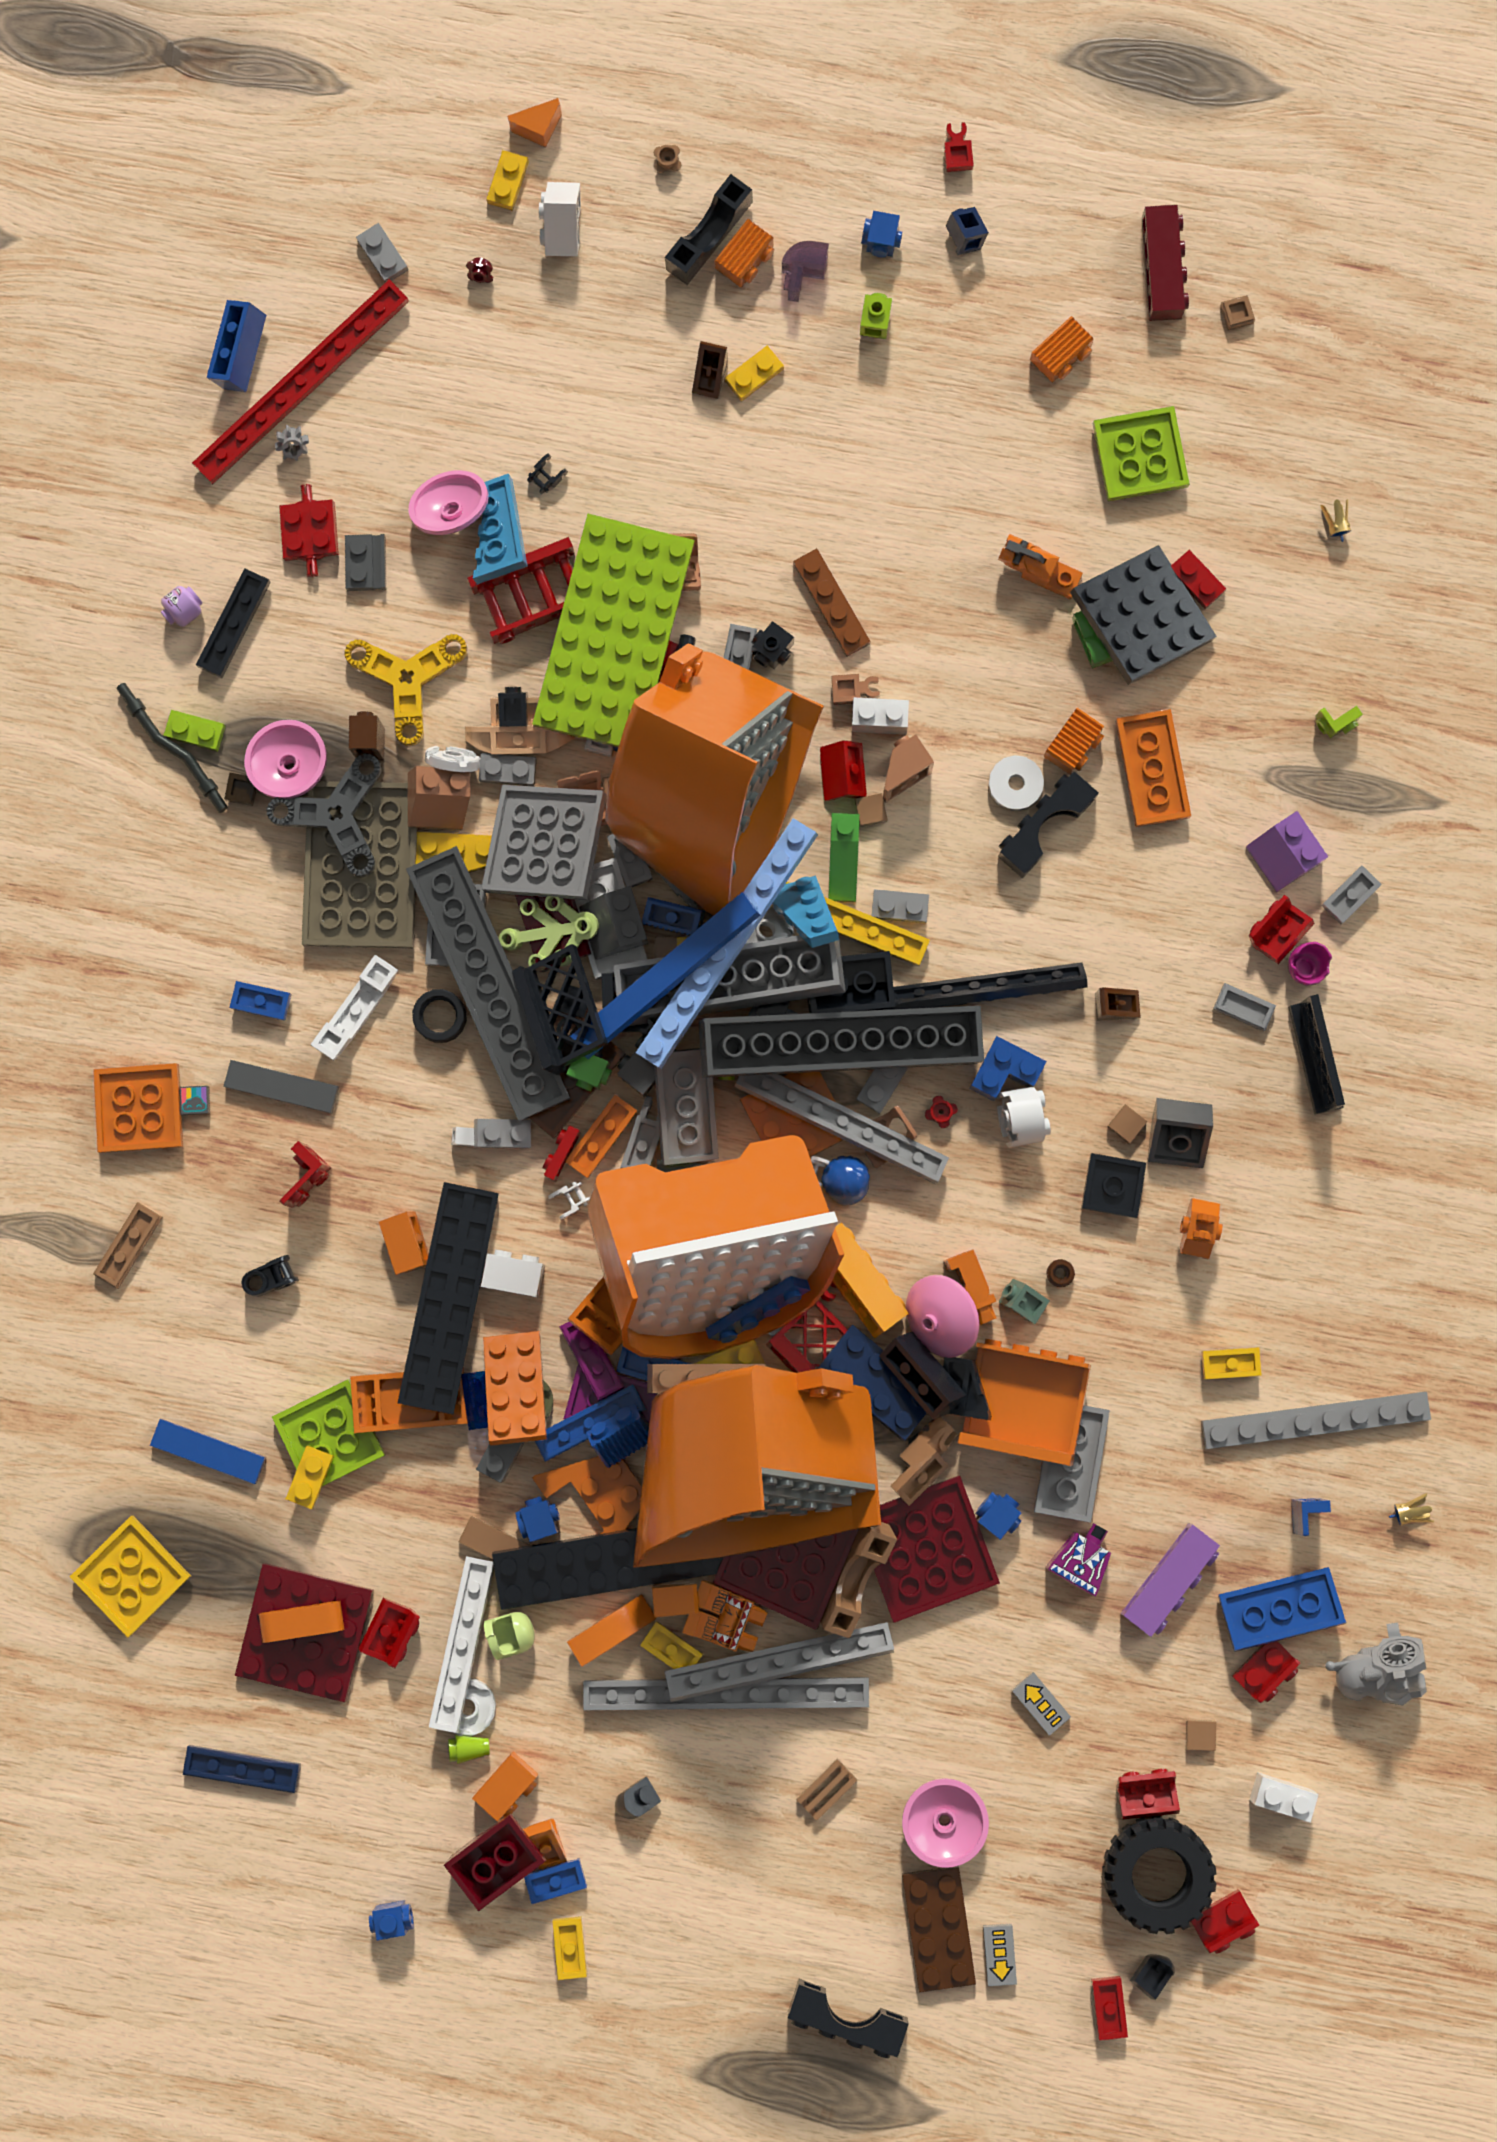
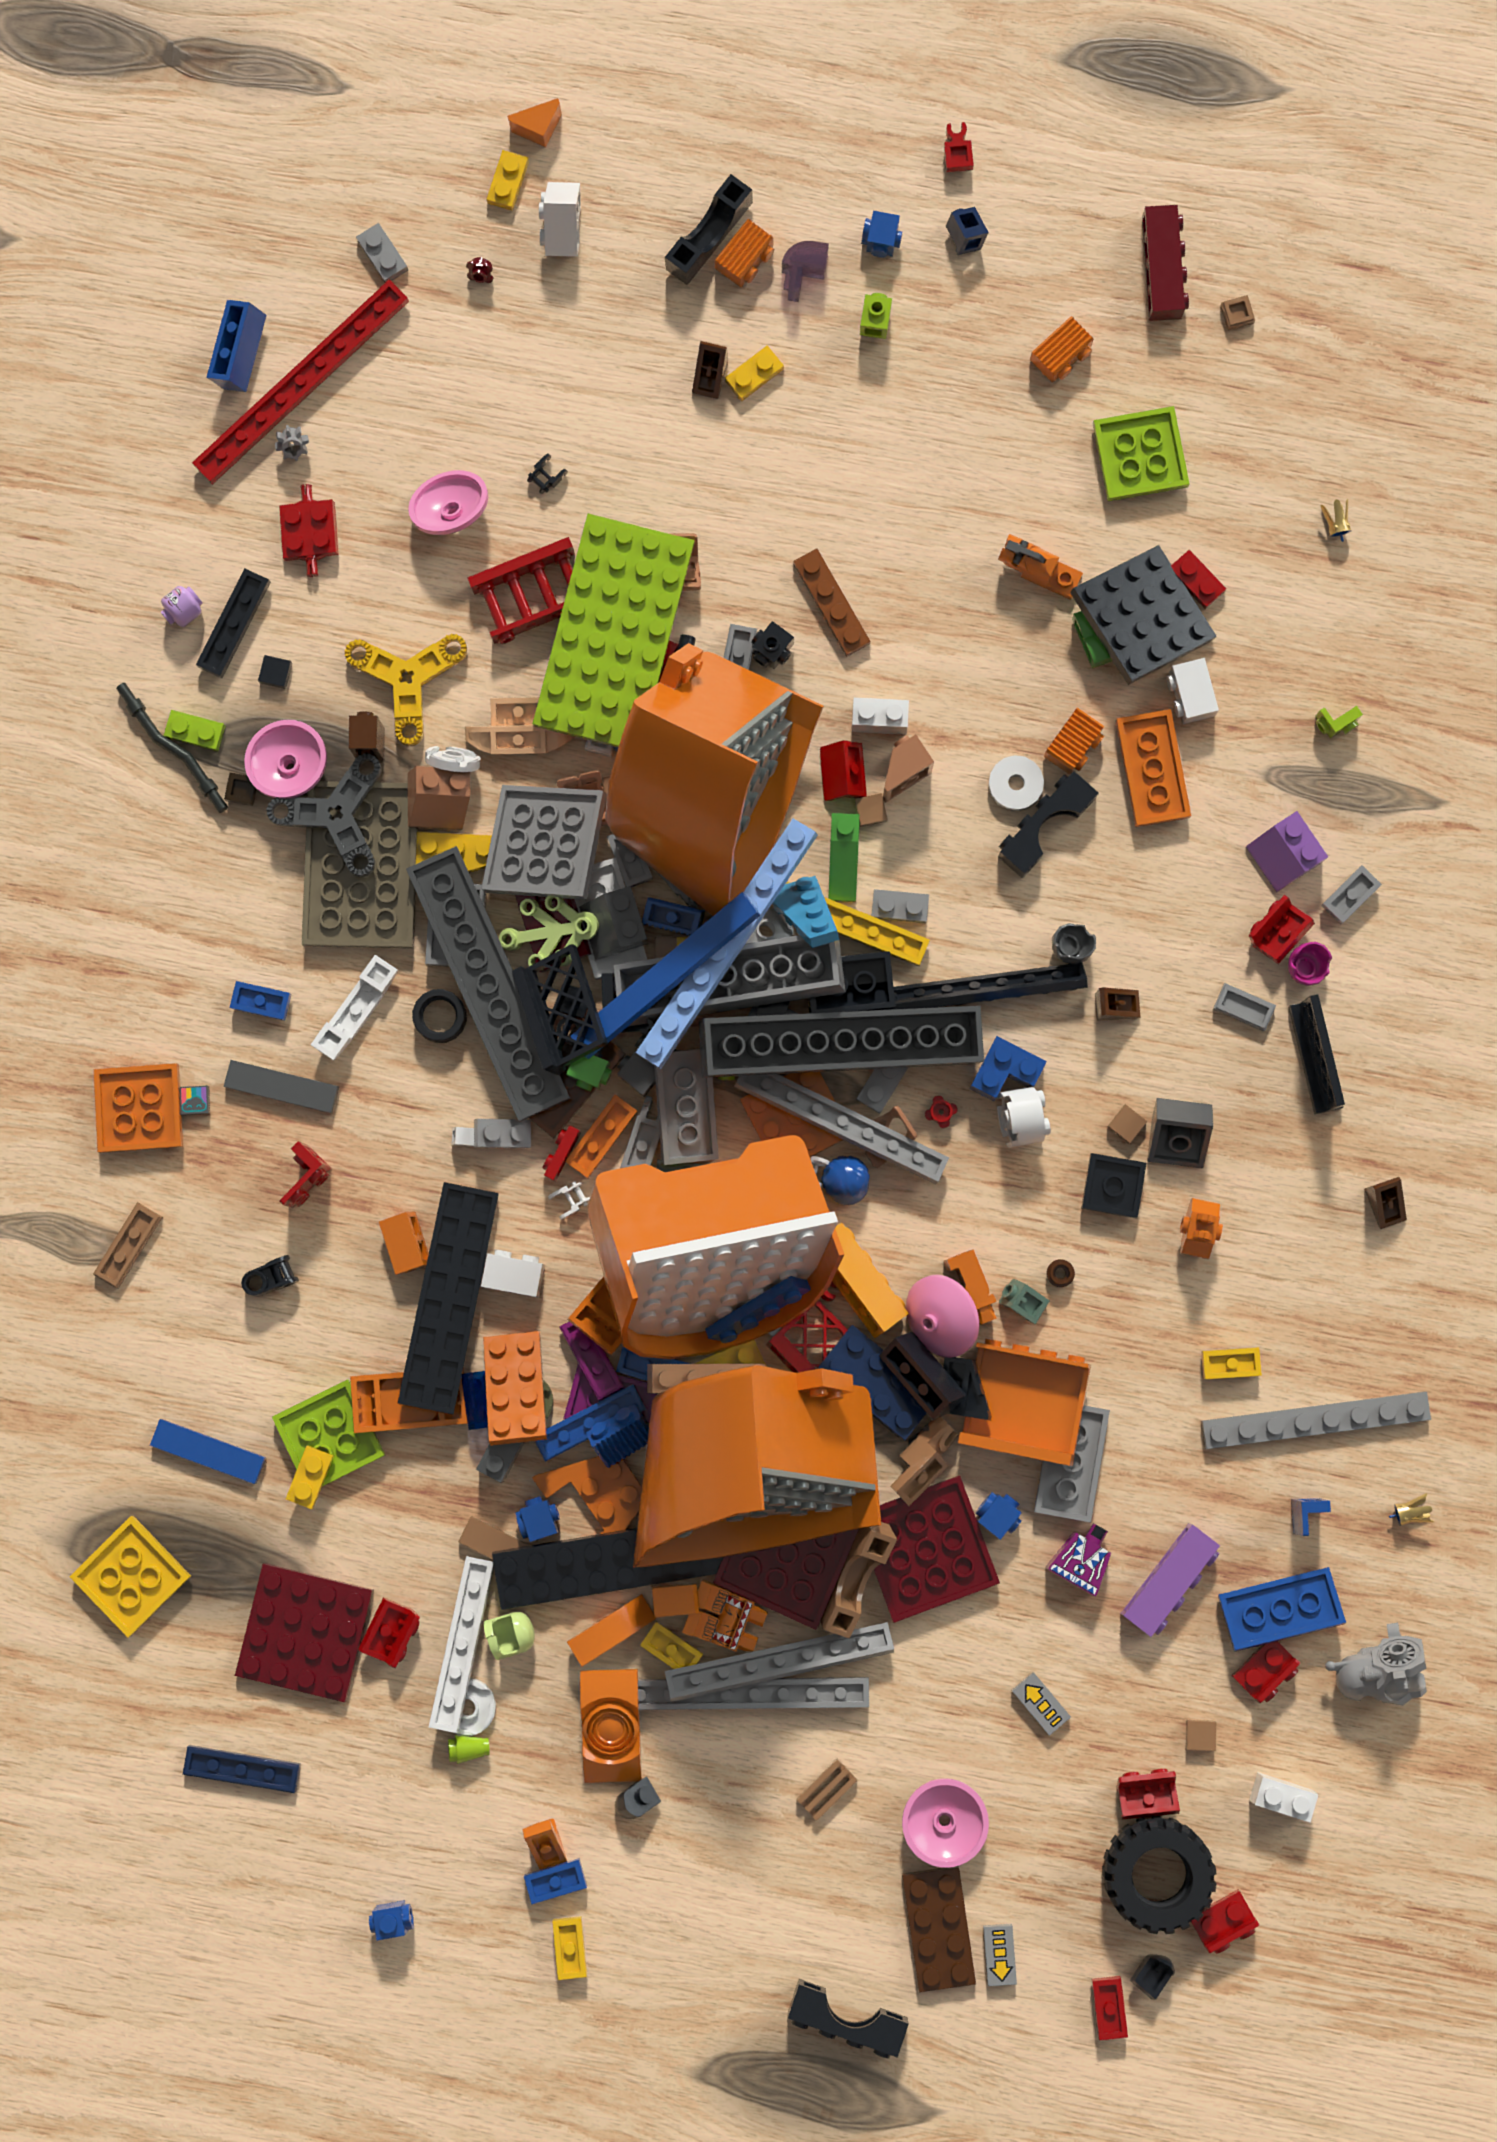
orange beam [259,1601,344,1643] -> none
dark grey plate [345,534,387,591] -> none
dark red slope [444,1814,546,1912] -> none
orange brick [472,1751,538,1822] -> none
dark azure wing [473,473,528,584] -> none
light grey plate [479,753,537,786] -> none
black bracket [498,687,528,727] -> none
medium nougat plate [653,145,682,173] -> none
nougat plate [831,674,880,705] -> none
none -> black tile [258,655,292,689]
none -> orange slope [580,1669,642,1783]
none -> dark grey hair [1052,923,1096,965]
none -> white brick [1166,658,1219,724]
none -> reddish brown slope [1365,1177,1407,1229]

